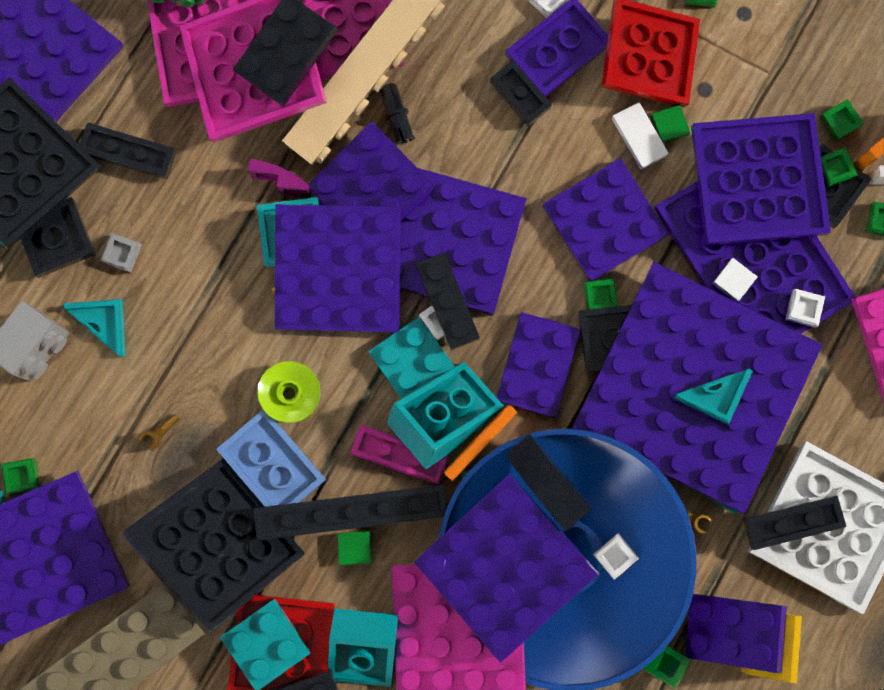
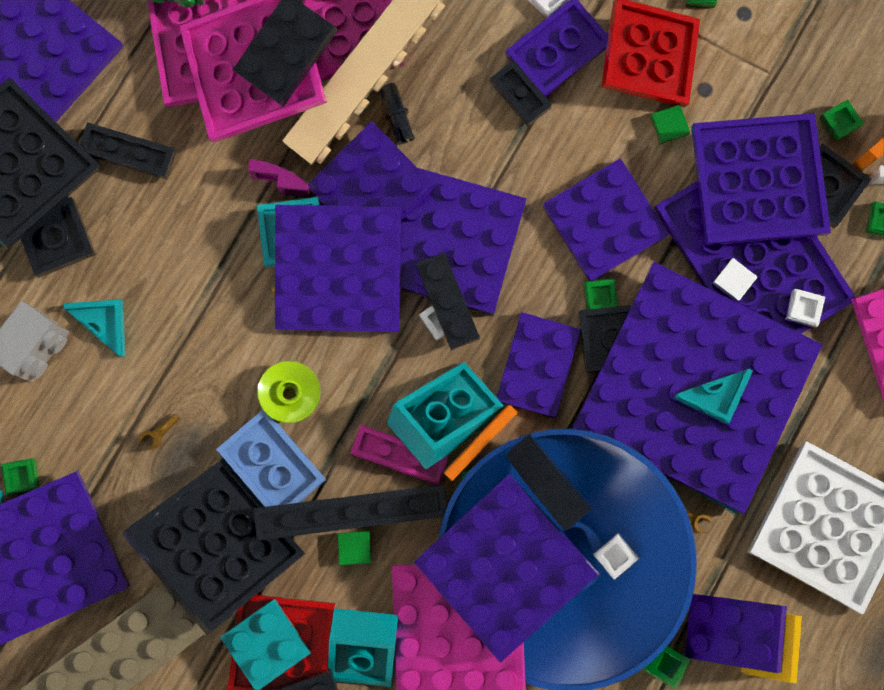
light grey tile [100,233,142,273] -> none
teal plate [369,317,455,399] -> none
white tile [612,102,669,170] -> none
black plate [743,495,847,550] -> none
green tile [821,147,858,188] -> none

